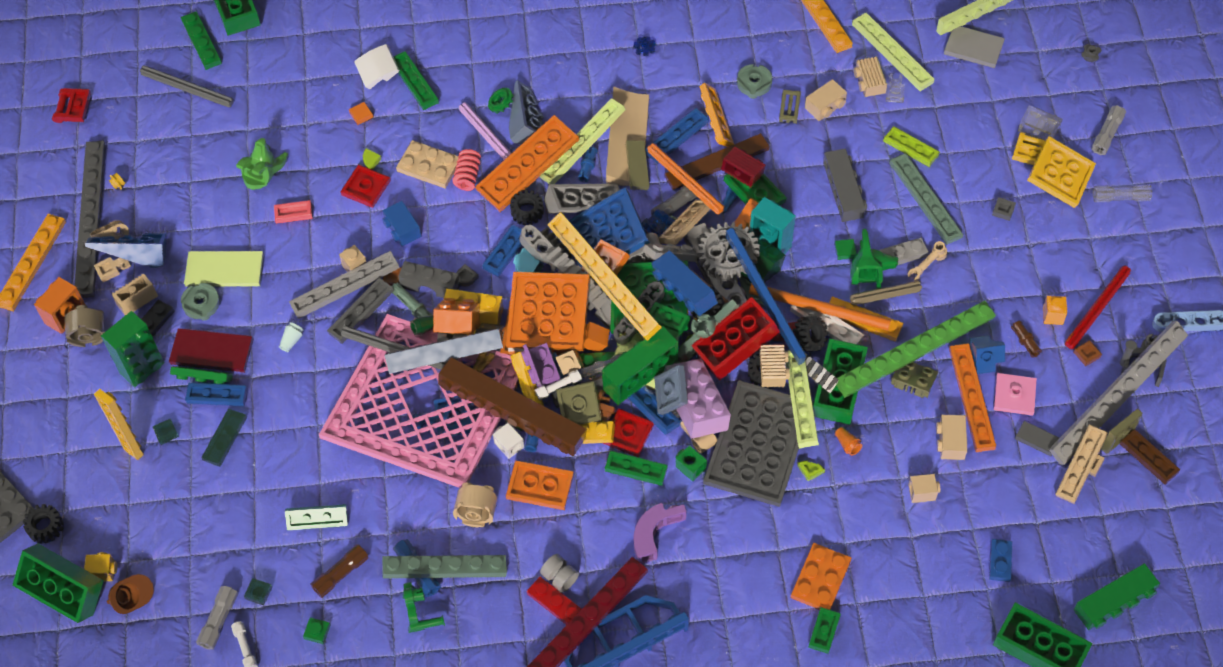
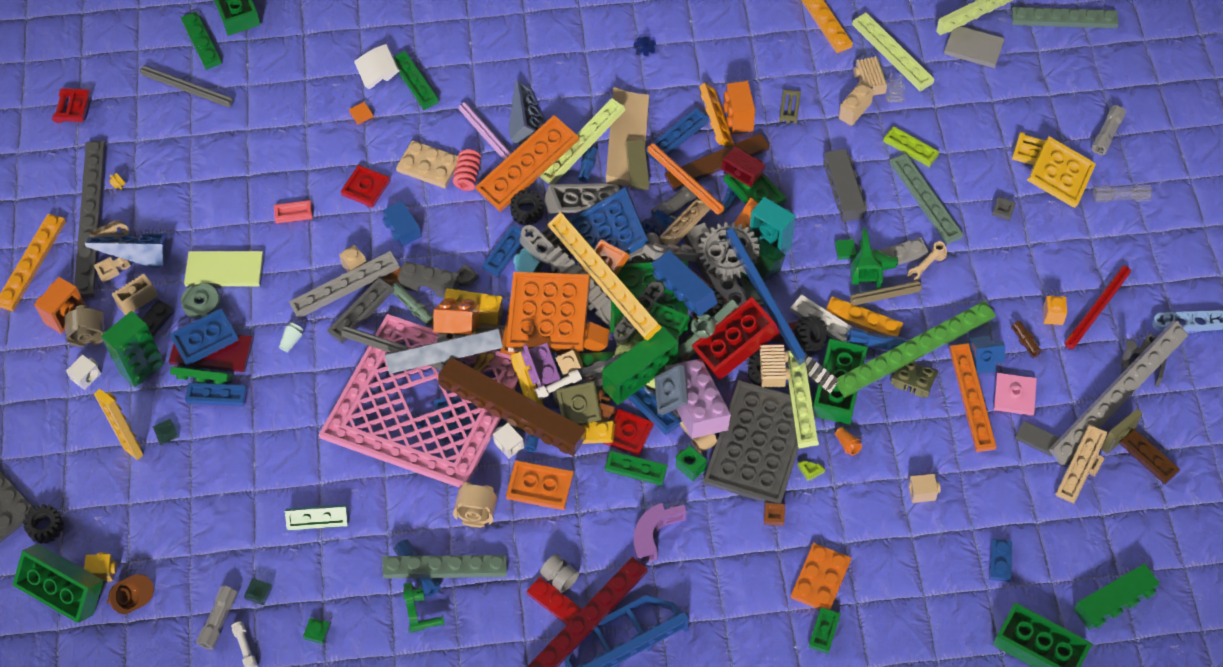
tile [201,408,247,467] -> none
bright green piece [236,138,288,190] -> none
reddish brown axle [310,544,369,598] -> none
lime tile [363,148,381,170] -> none
dark green cone [410,315,434,336] -> none
green gear [488,88,514,114] -> none
sand green plate [737,64,772,99] -> none
orange piece [749,283,891,331] -> none
tan brick [805,79,847,121] -> none
tan brick [936,415,967,460] -> none
clear brick [1018,105,1063,140] -> none
dark orange tile [1073,340,1102,367] -> none
dark grey plate [1081,44,1101,62] -> none
none -> white brick [66,355,101,390]
none -> blue plate [169,308,239,366]
none -> orange brick [723,81,755,134]
none -> dark orange plate [764,503,785,526]
none -> tan brick [839,83,874,126]
none -> blue axle [846,328,907,352]
none -> sand green plate [1011,7,1119,28]

